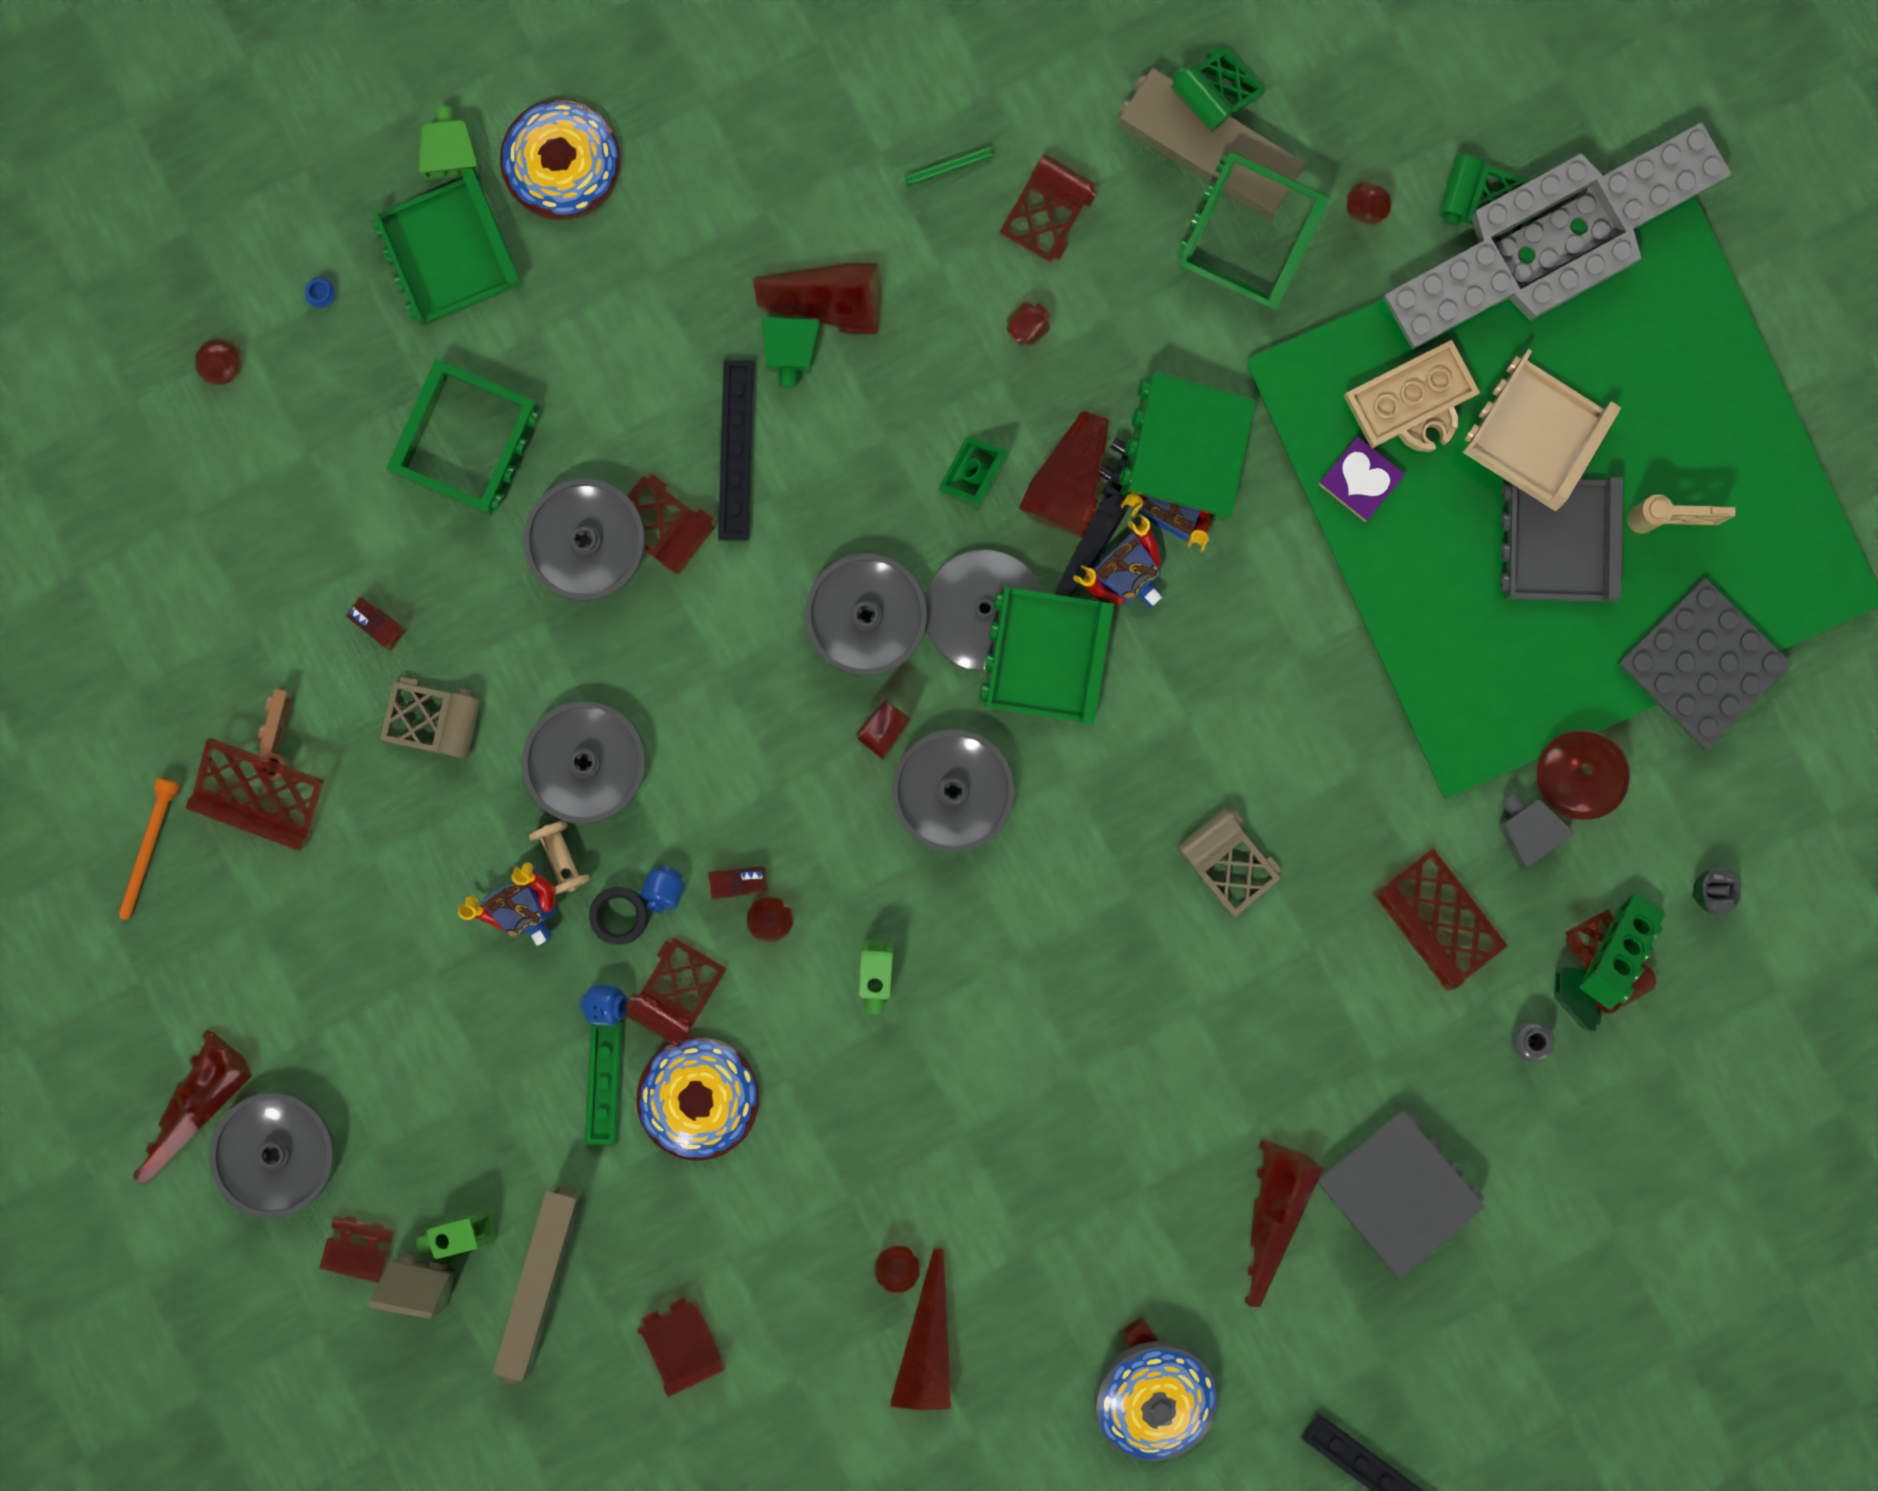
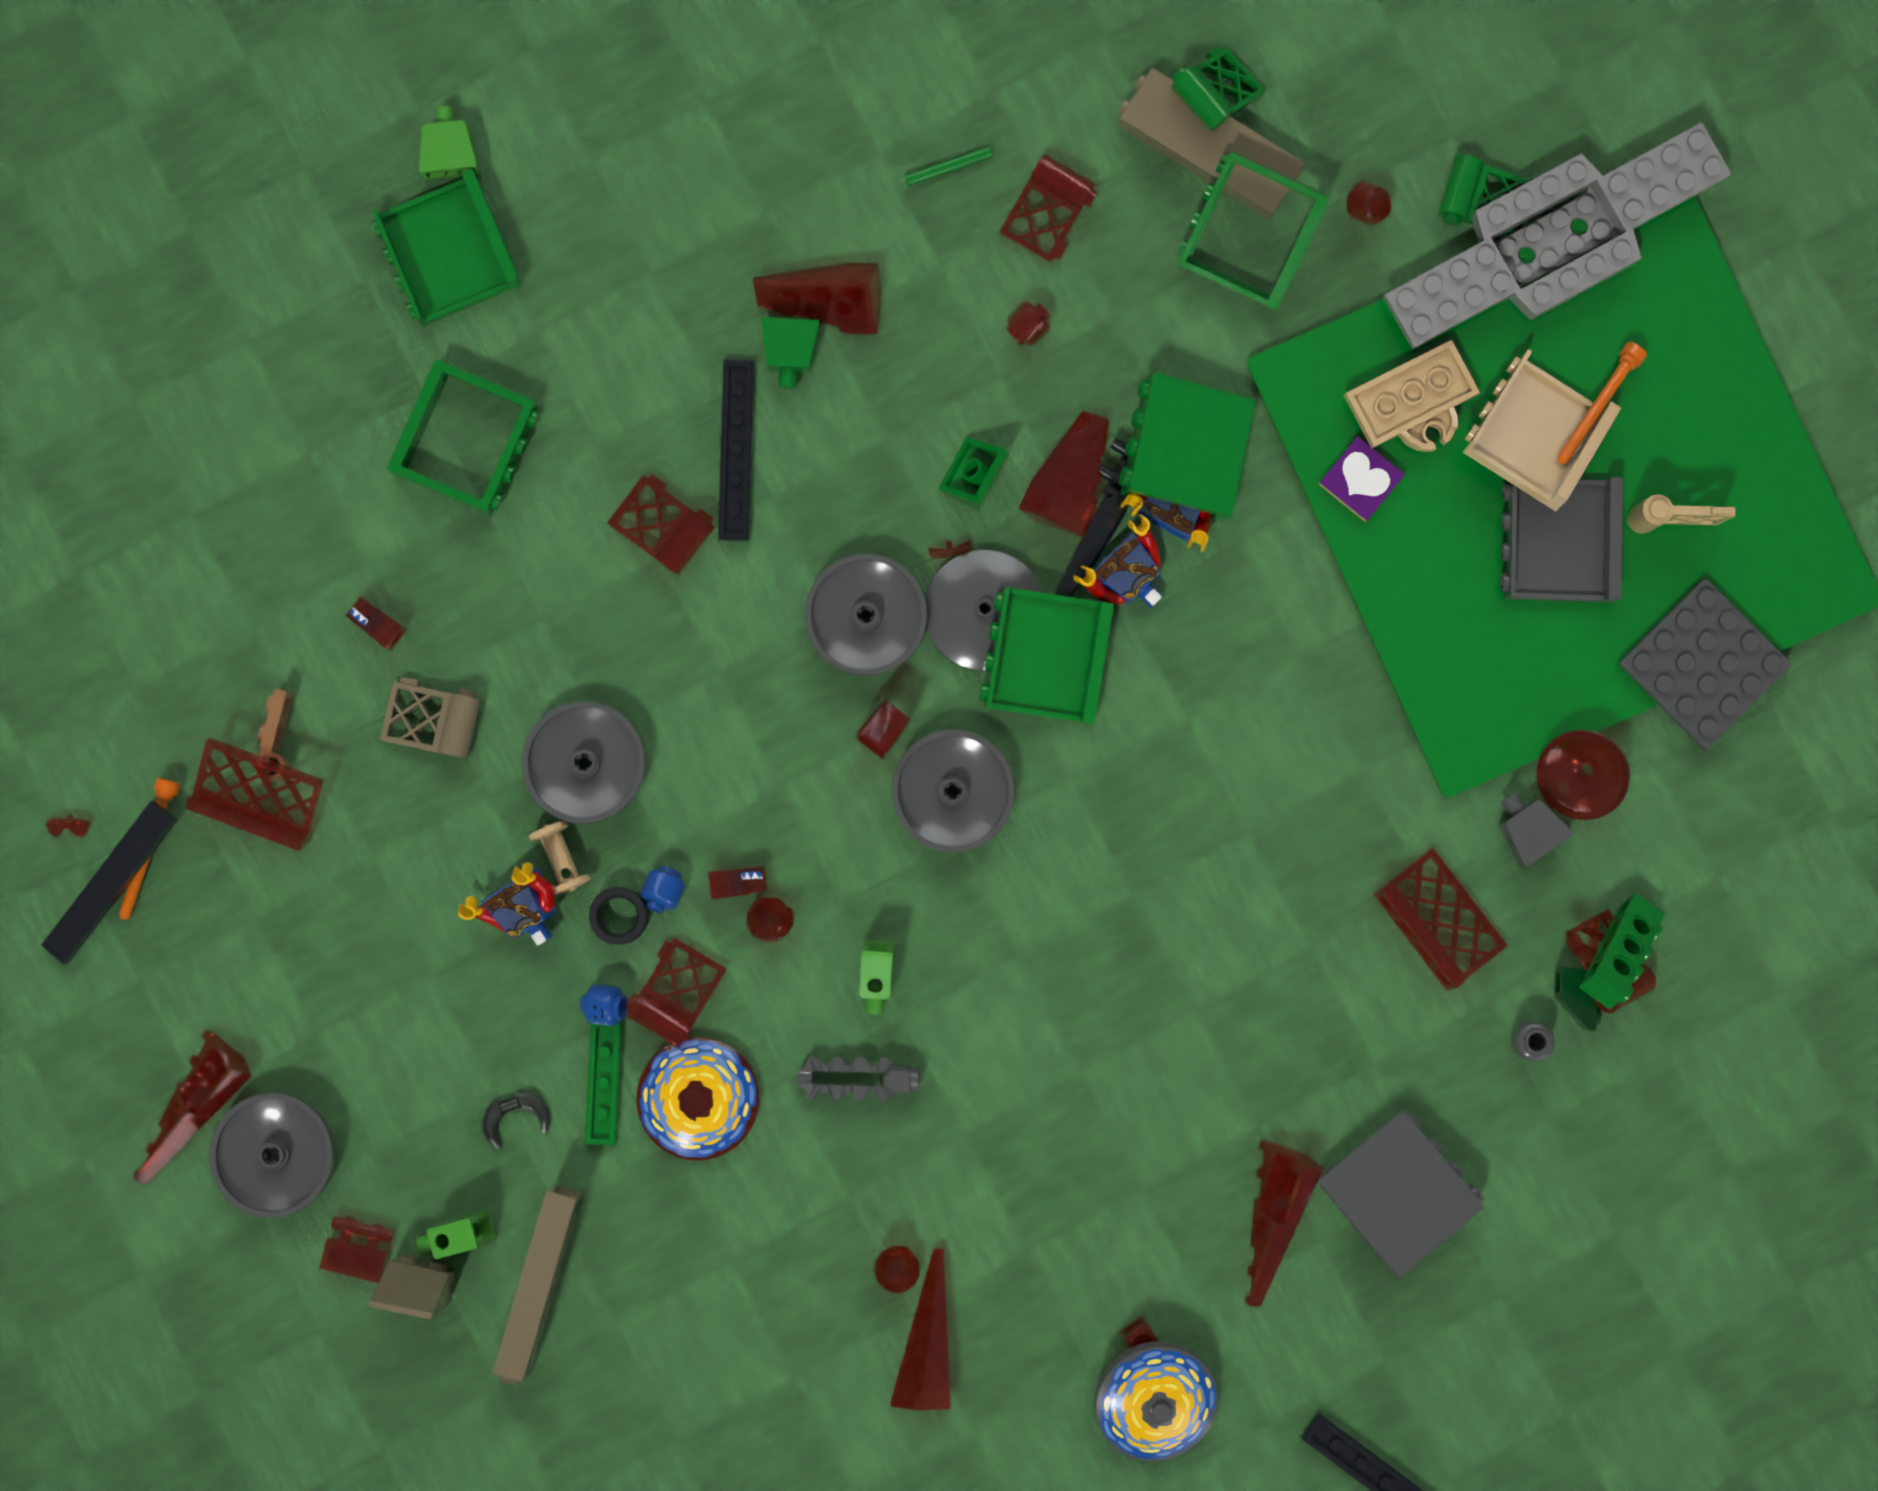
clear red hair [195,338,242,386] -> none
blue plate [305,277,336,308] -> none
dish [500,100,621,220] -> none
dark grey dish [523,479,646,601] -> none
clear red panel [637,1297,726,1397] -> none
dark tan piece [1176,808,1281,918] -> none
dark grey piece [1692,867,1741,915] -> none
none -> black tile [41,800,178,964]
none -> clear red piece [45,815,91,837]
none -> pearl dark grey piece [482,1092,550,1149]
none -> dark grey sword [797,1055,920,1102]
none -> clear red piece [928,540,972,558]
none -> orange piece [1557,342,1647,464]

